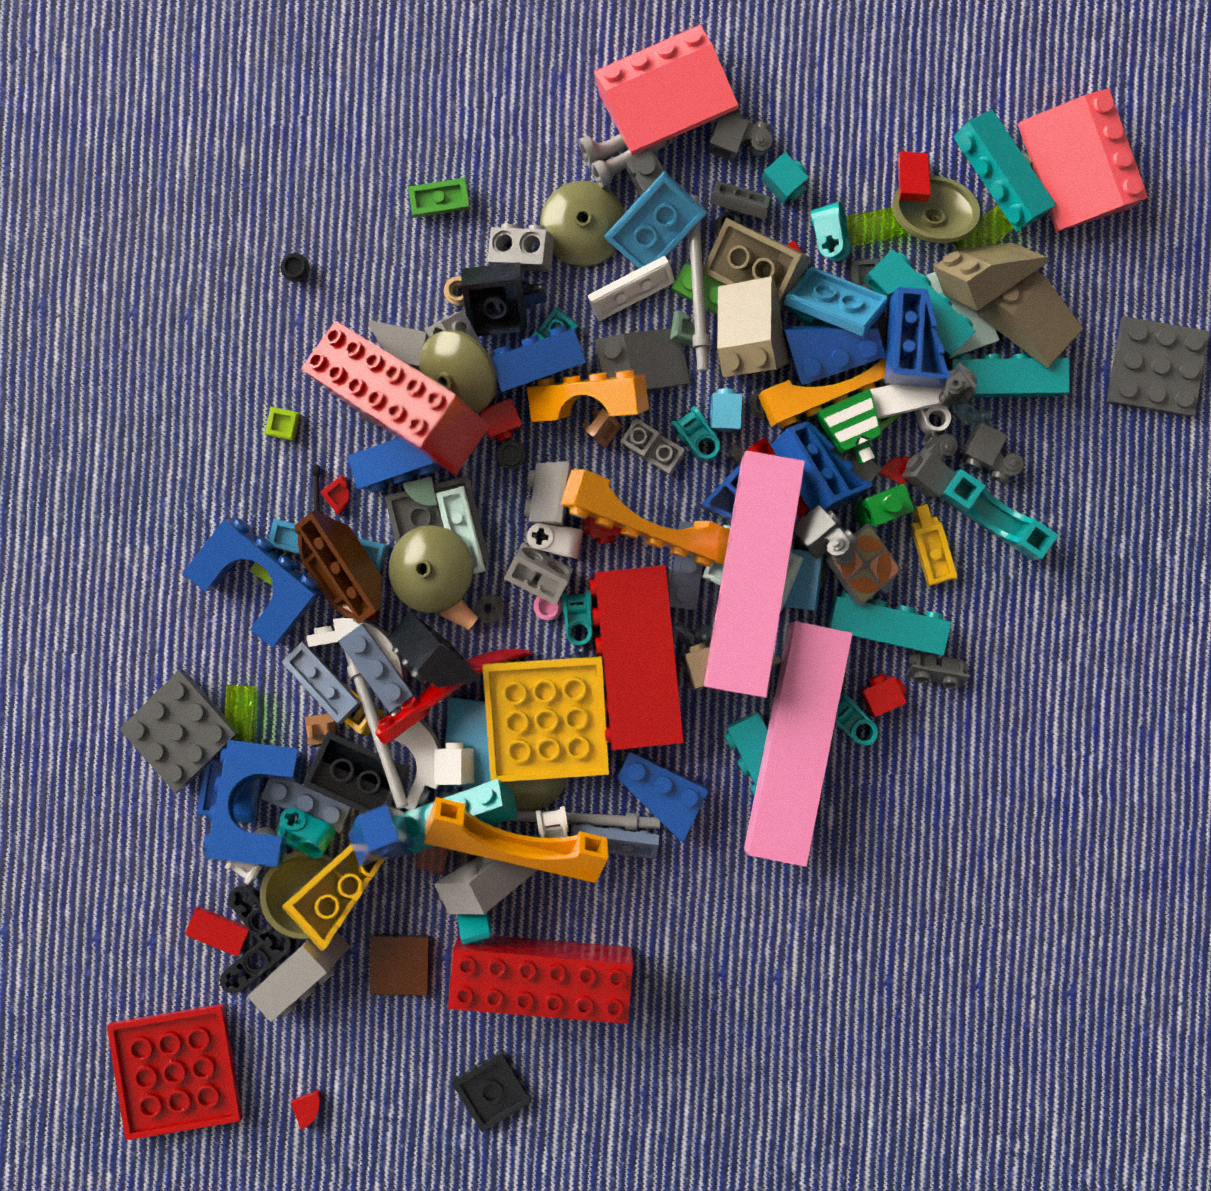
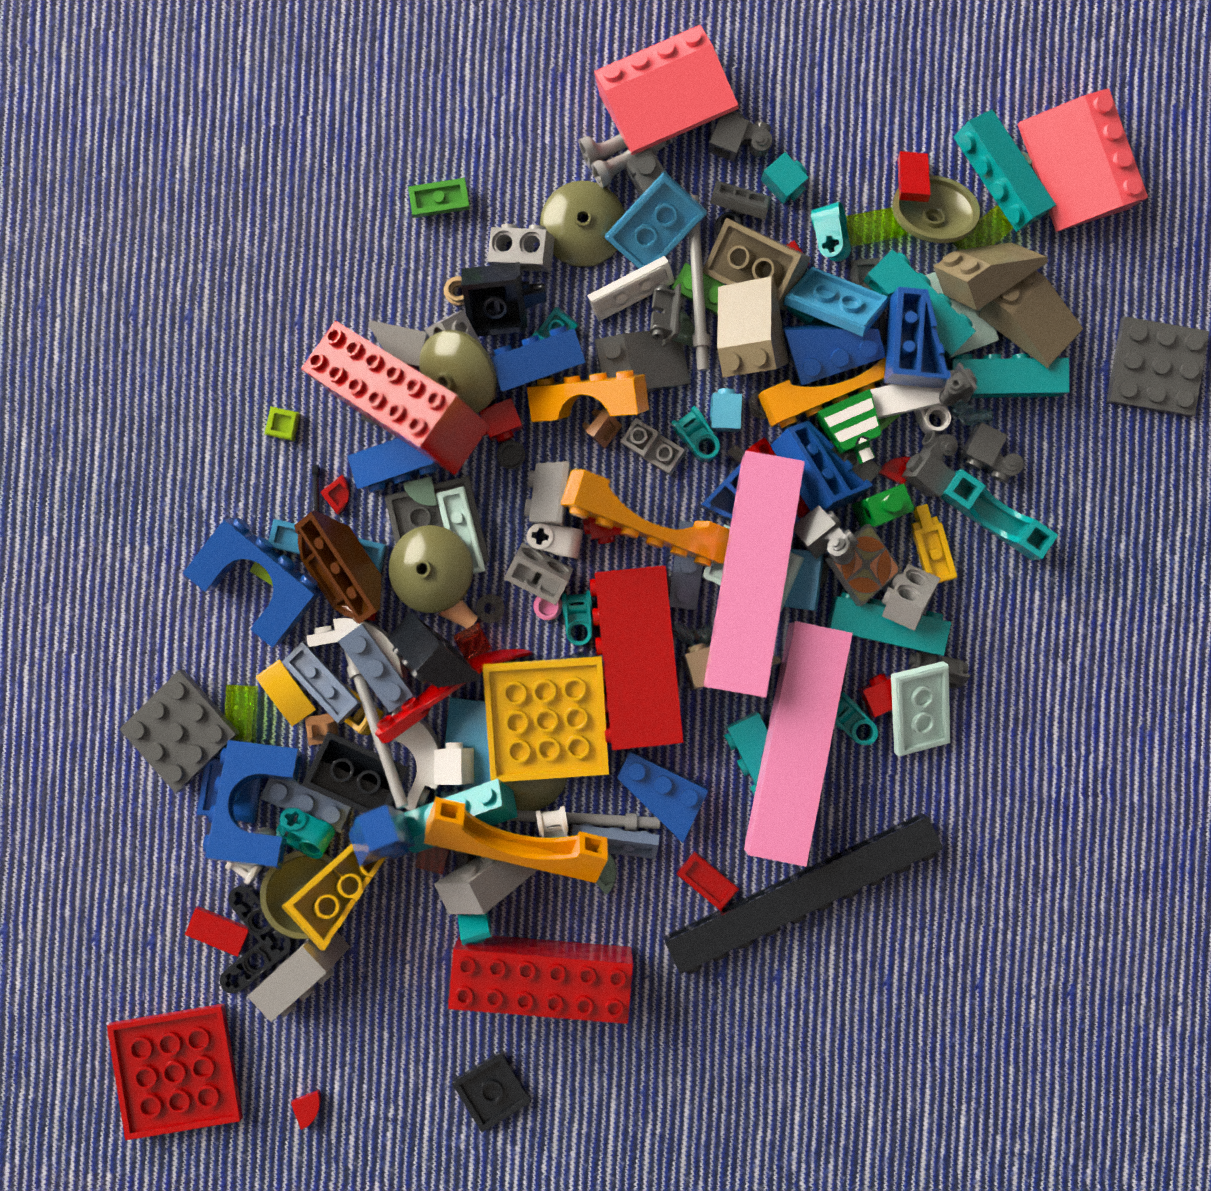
black plate [280,253,310,283] -> none
reddish brown tile [370,934,430,995] -> none
none -> yellow slope [256,659,316,727]
none -> clear red tile [453,623,493,661]
none -> sand green tile [596,854,616,895]
none -> dark grey hinge [650,284,683,348]
none -> black brick [664,813,943,974]
none -> red tile [676,851,739,911]
none -> light grey brick [881,564,940,631]
none -> light aqua tile [891,661,950,757]

